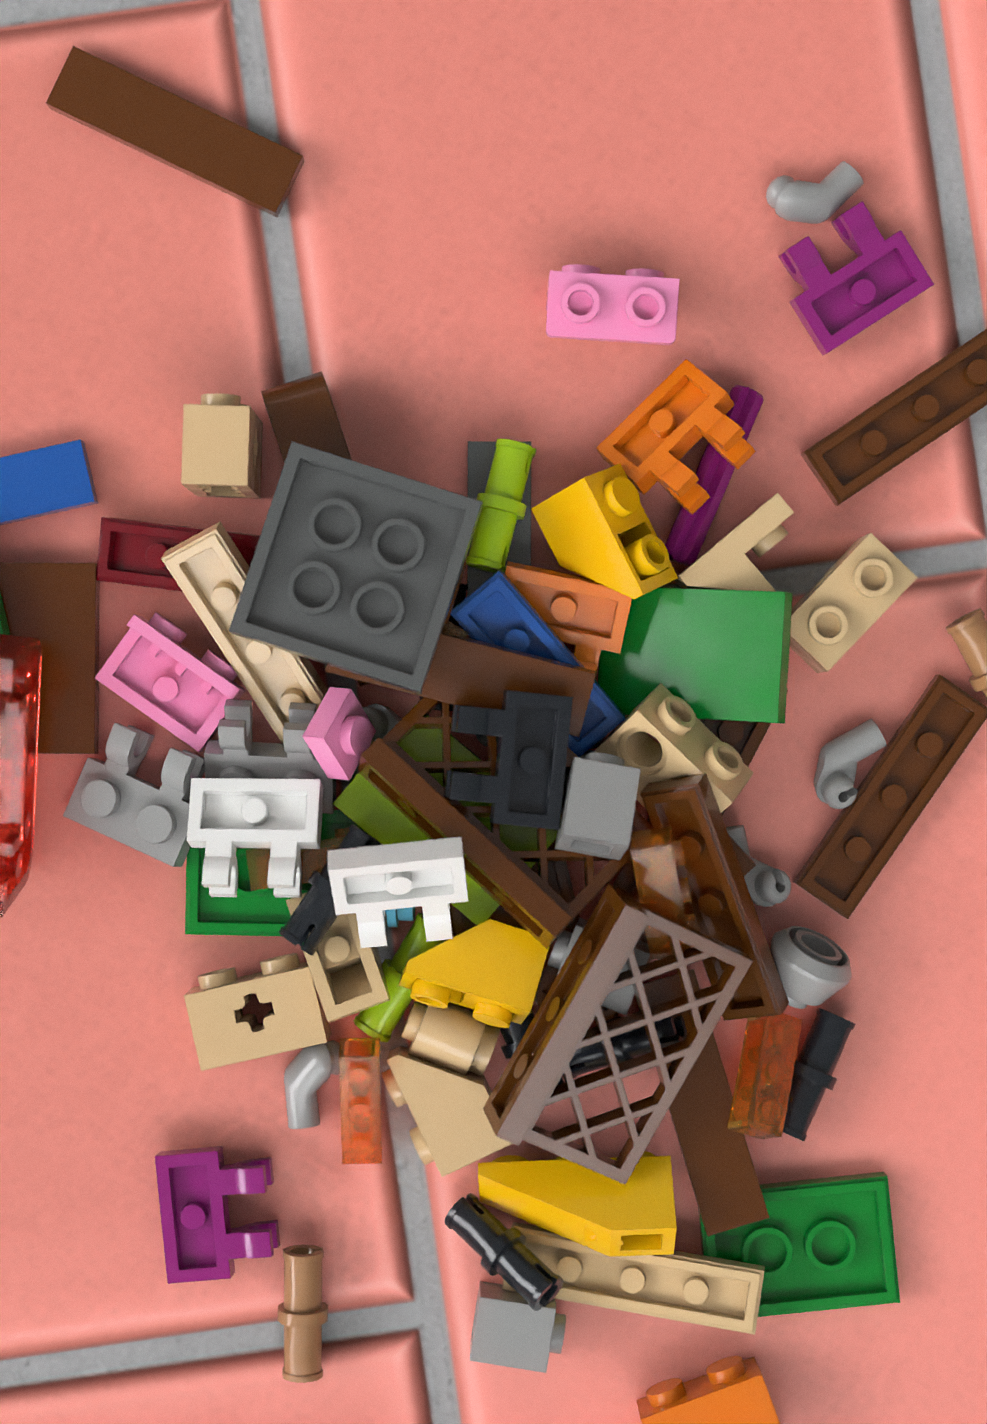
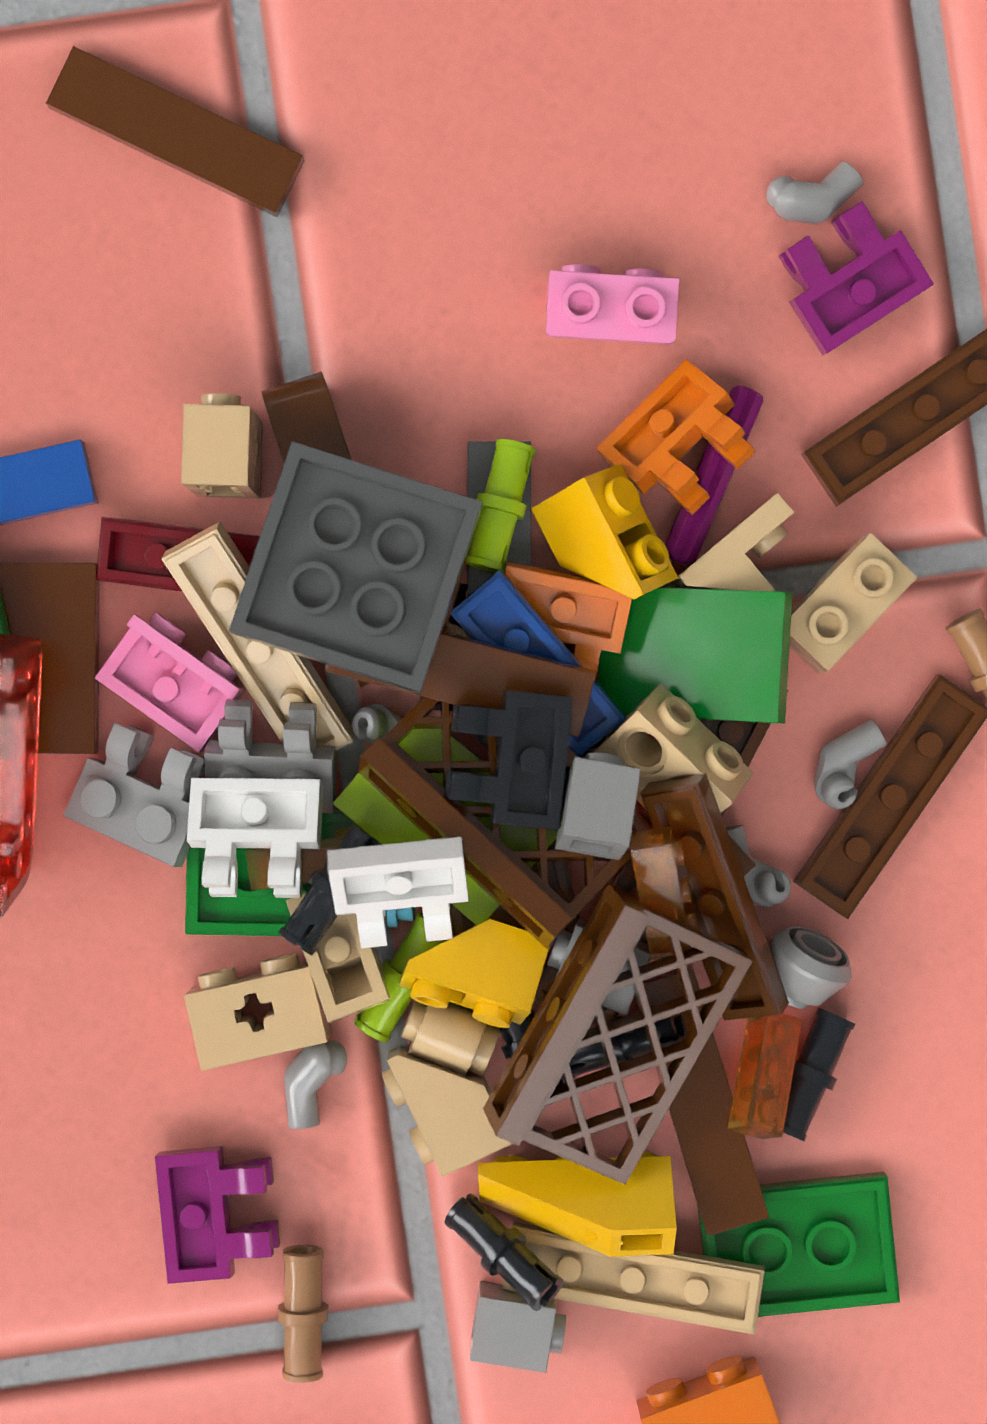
bright pink plate [302,687,376,781] -> none
clear orange piece [338,1038,383,1164] -> none

